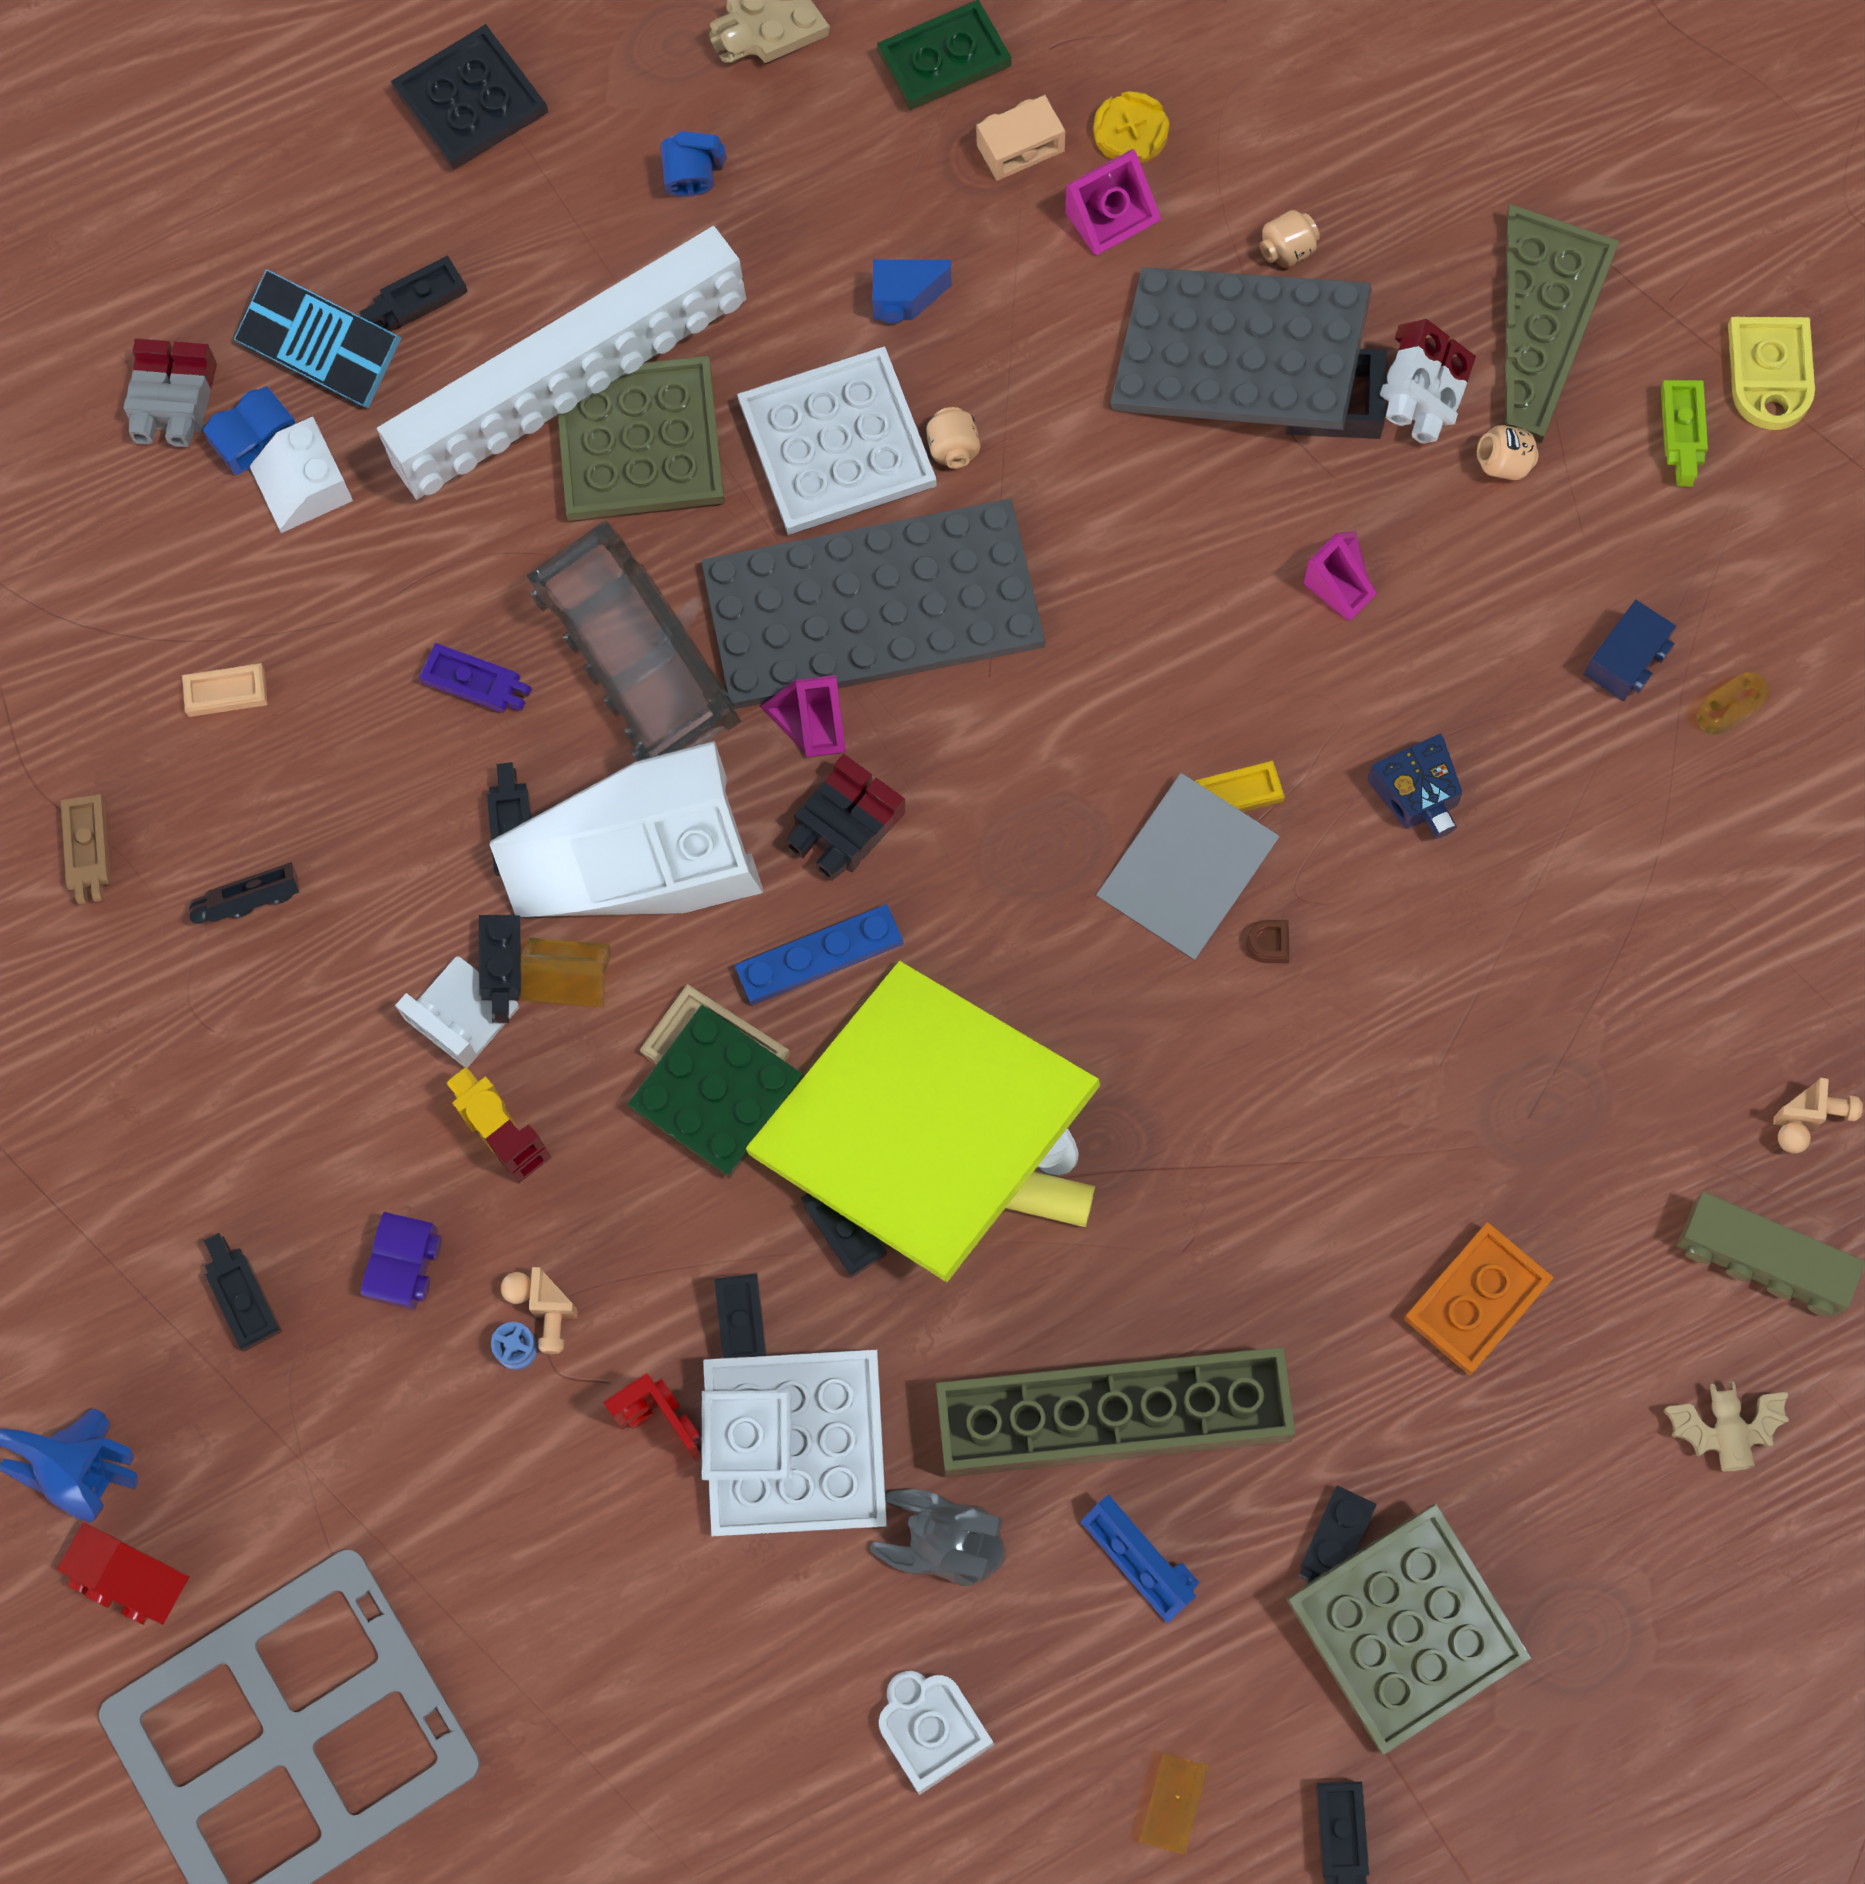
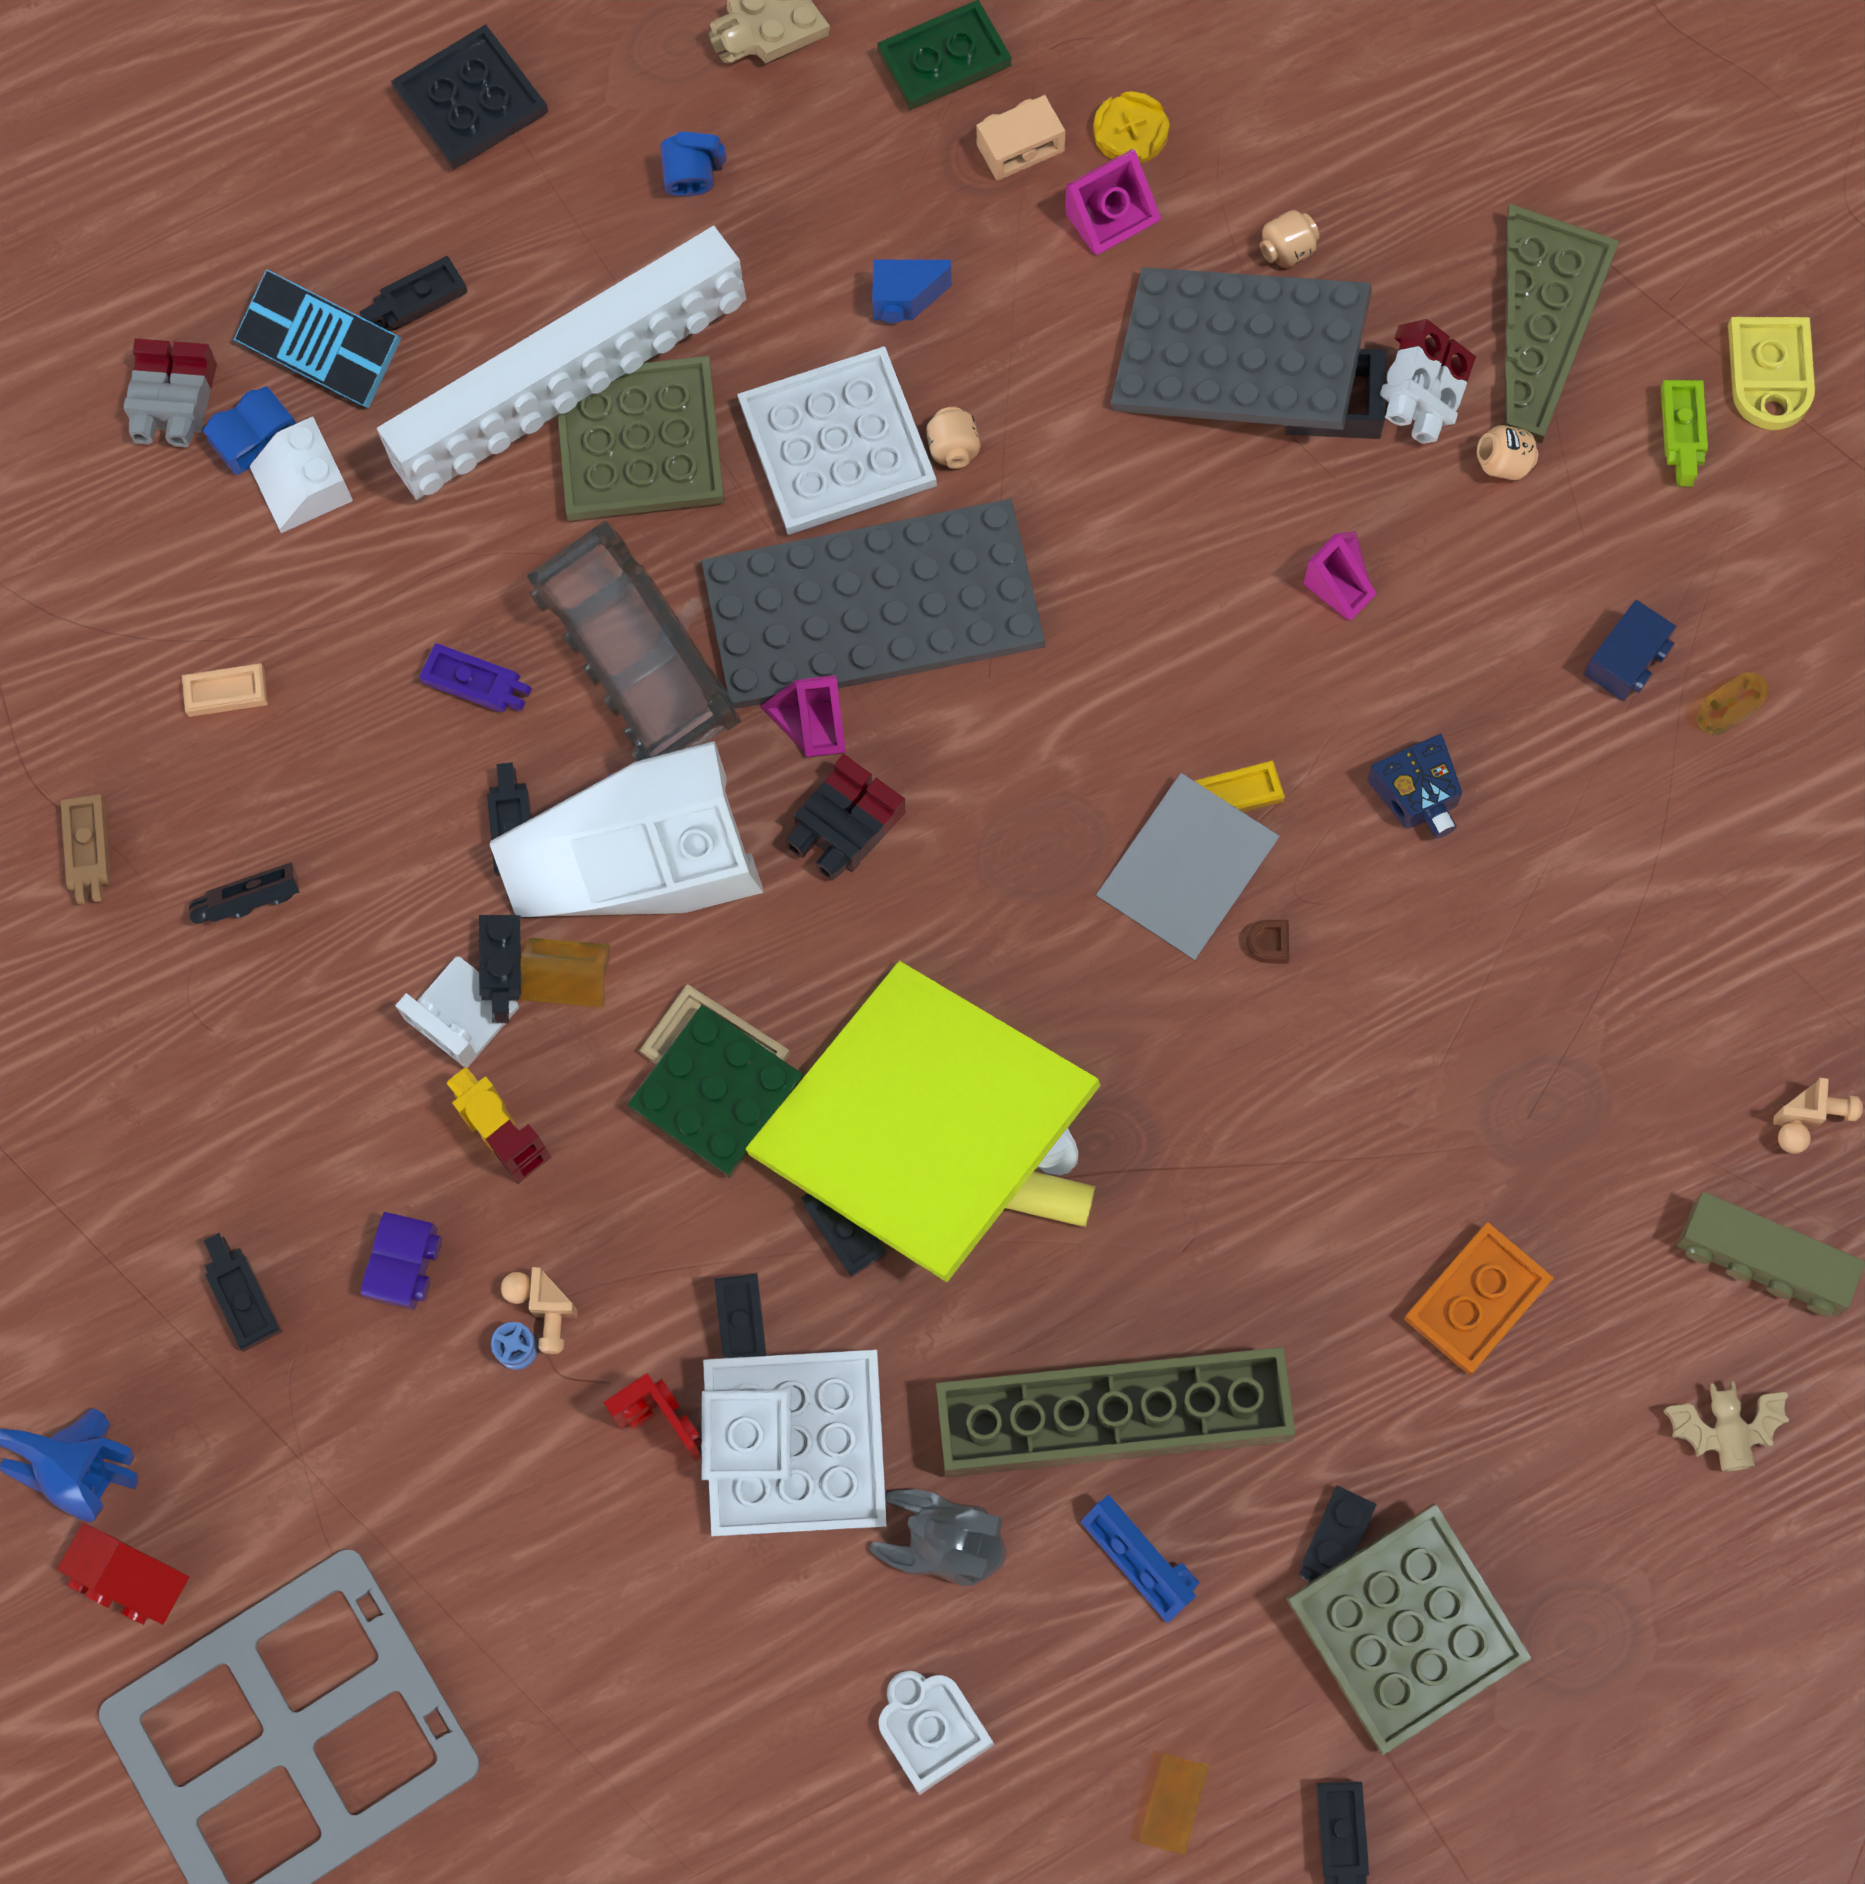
blue plate [734,904,903,1006] -> none

